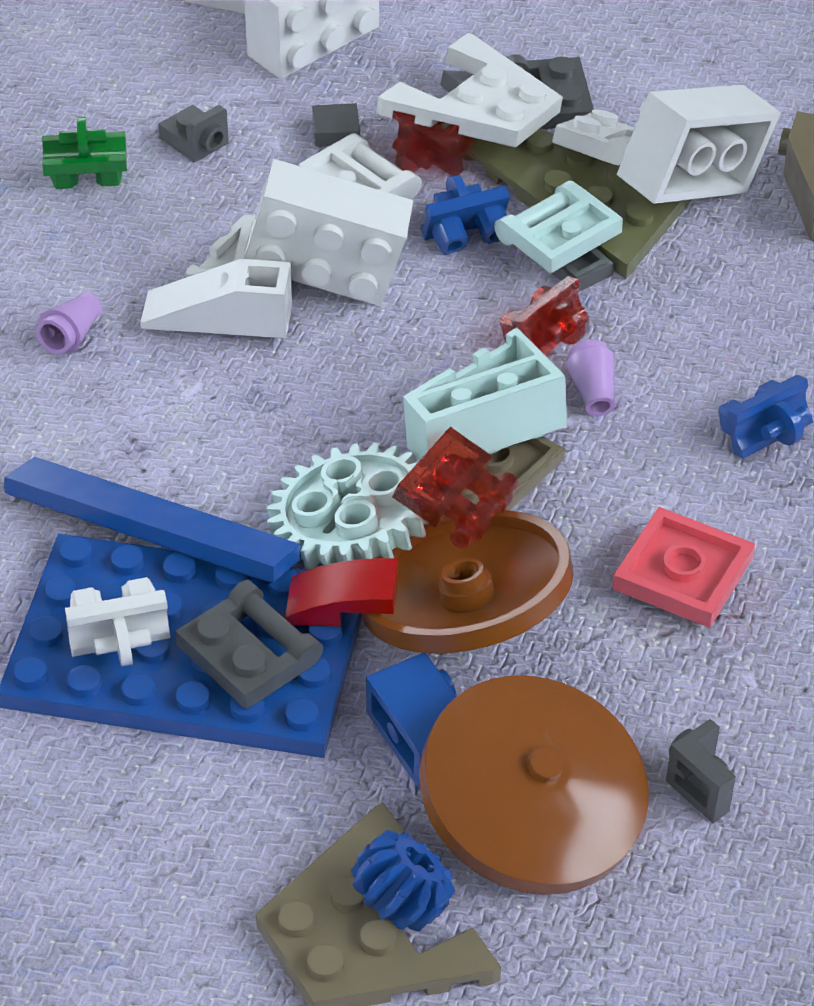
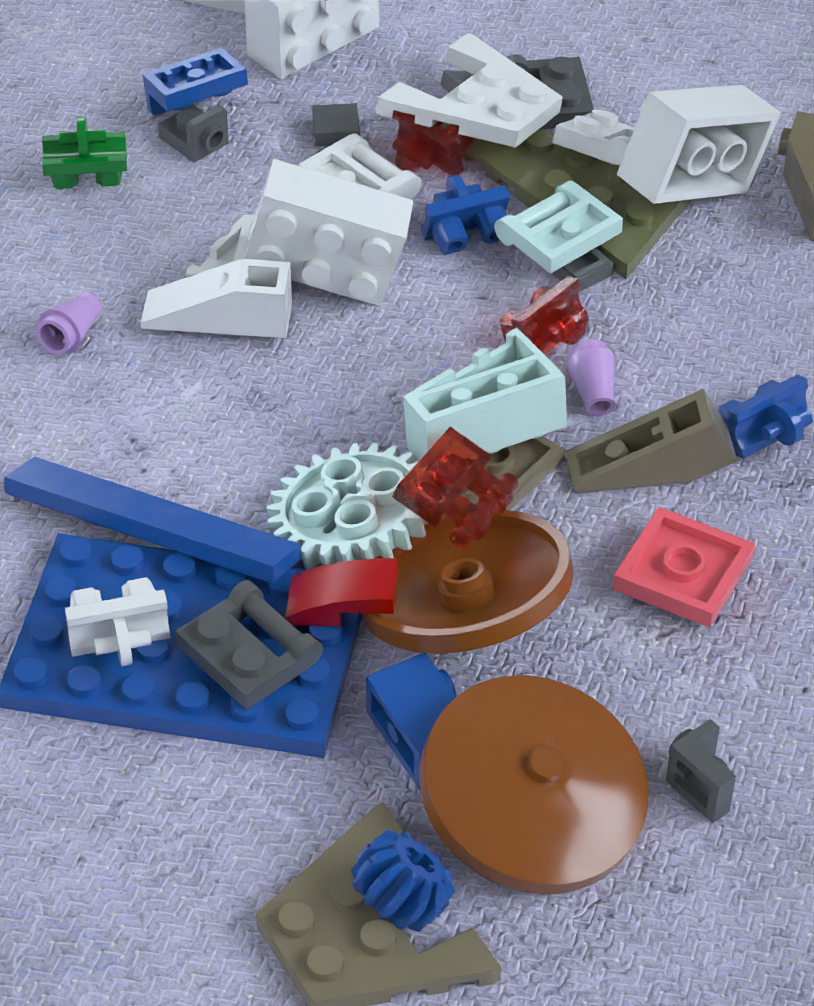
none -> blue bracket [142,47,248,115]
none -> dark tan slope [565,389,737,493]

